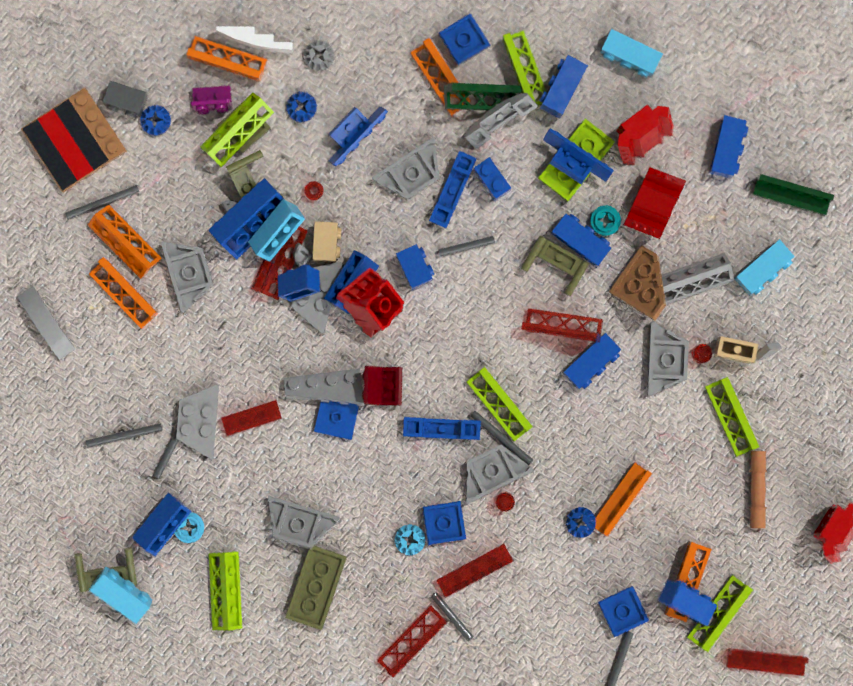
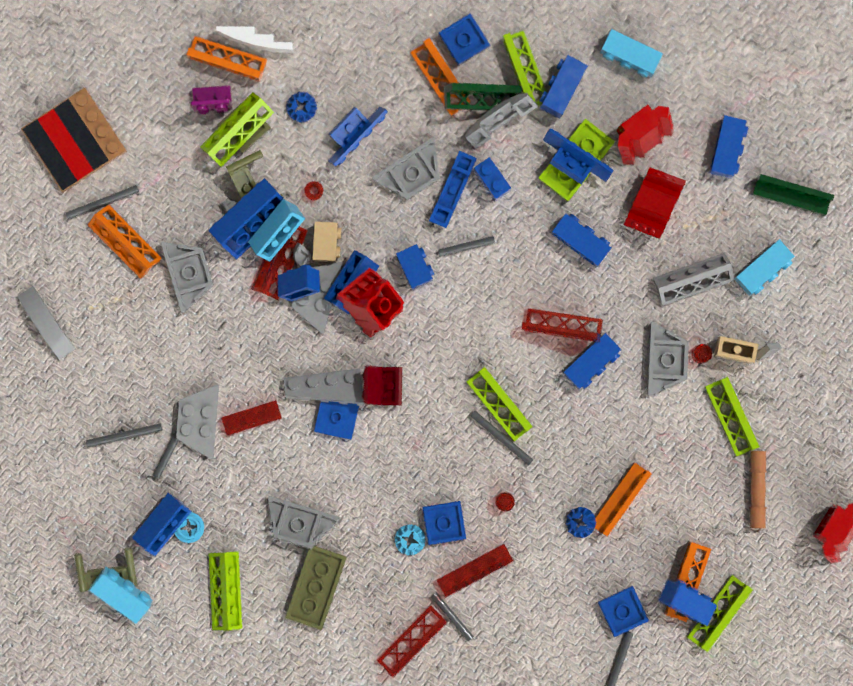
orange fence [89,257,158,329] -> none
dark grey brick [103,81,149,118] -> none
blue gear [140,105,171,135] -> none
light grey gear [304,40,334,71] -> none
blue slope [403,417,481,440] -> none
light grey wing [467,445,534,504] -> none
olive plate [521,235,589,297] -> none
teal gear [590,205,621,236] -> none
medium nougat plate [609,245,666,321] -> none
clear red fence [726,648,809,676] -> none

